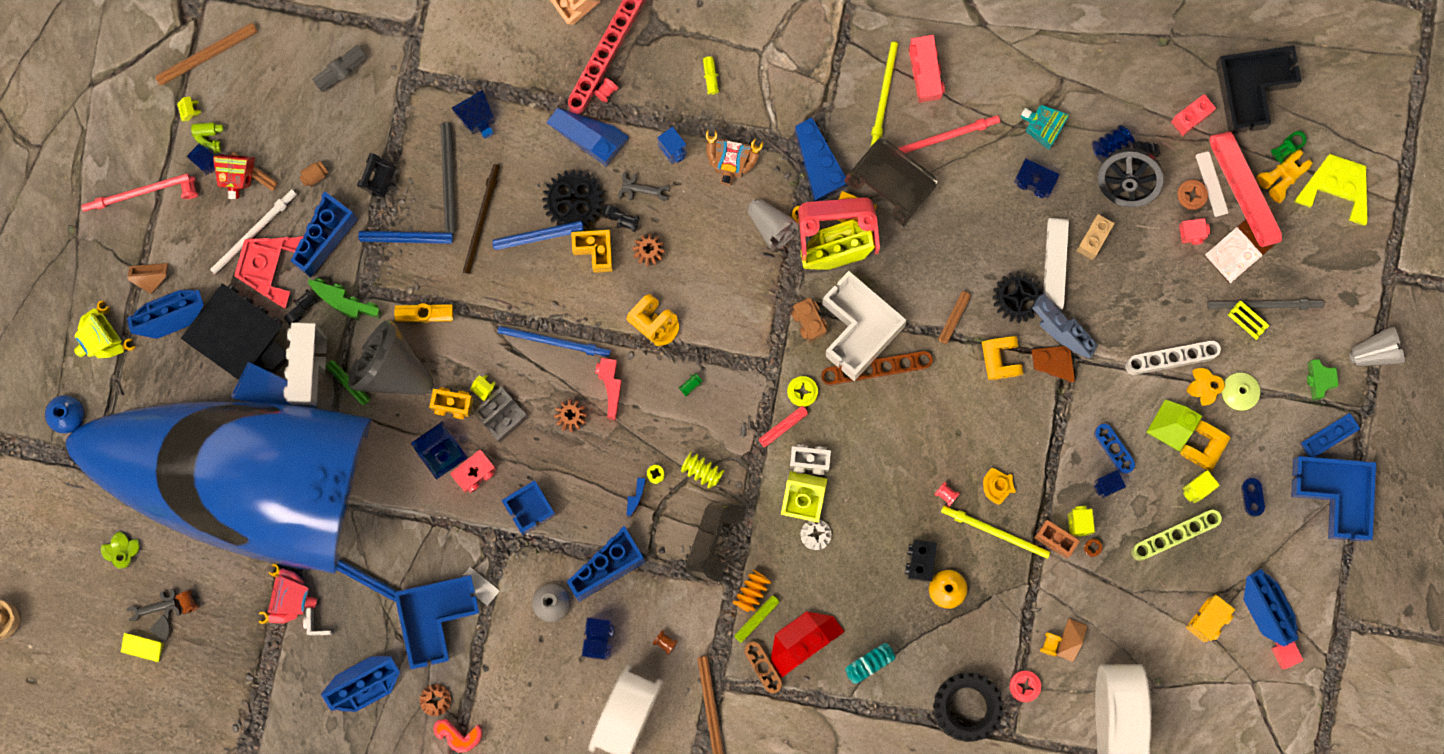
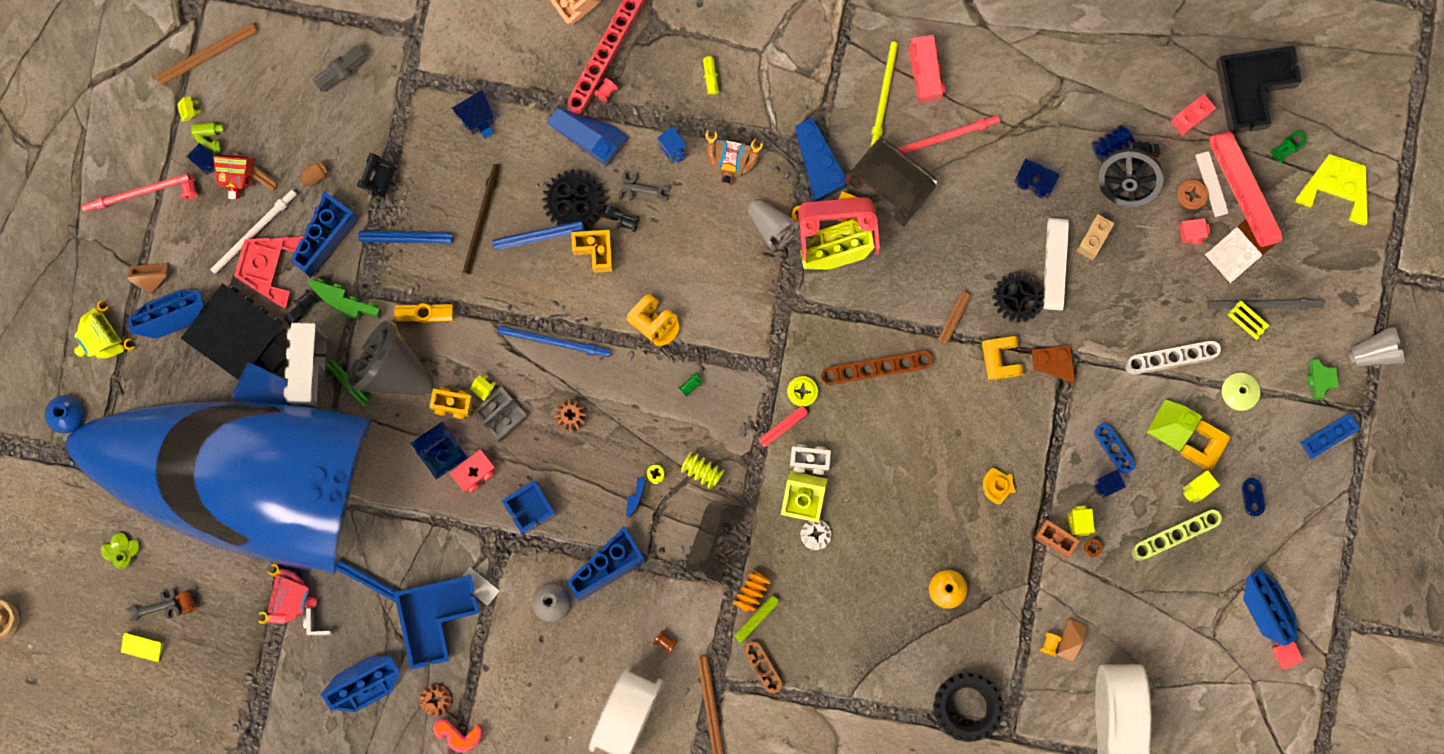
dark grey tile [149,615,170,642] -> none
dark grey axle [441,123,456,234] -> none
clear blue piece [582,617,615,661] -> none
coral slope [595,358,622,420] -> none
nougat gear [632,234,665,267] -> none
red wedge [770,611,844,678] -> none
medium nougat brick [791,298,828,343] -> none
white piece [823,271,906,381] -> none
teal gear [845,643,896,684] -> none
black brick [904,540,937,583] -> none
coral bush [934,482,960,507] -> none
neon yellow bar [941,505,1050,559] -> none
coral gear [1010,671,1041,702] -> none
teal torso [1020,105,1069,150] -> none
sand blue slope [1032,294,1098,358] -> none
yellow piece [1185,595,1235,642] -> none
yellow plate [1186,368,1225,406] -> none
yellow piece [1256,149,1313,203] -> none
blue piece [1291,456,1376,542] -> none

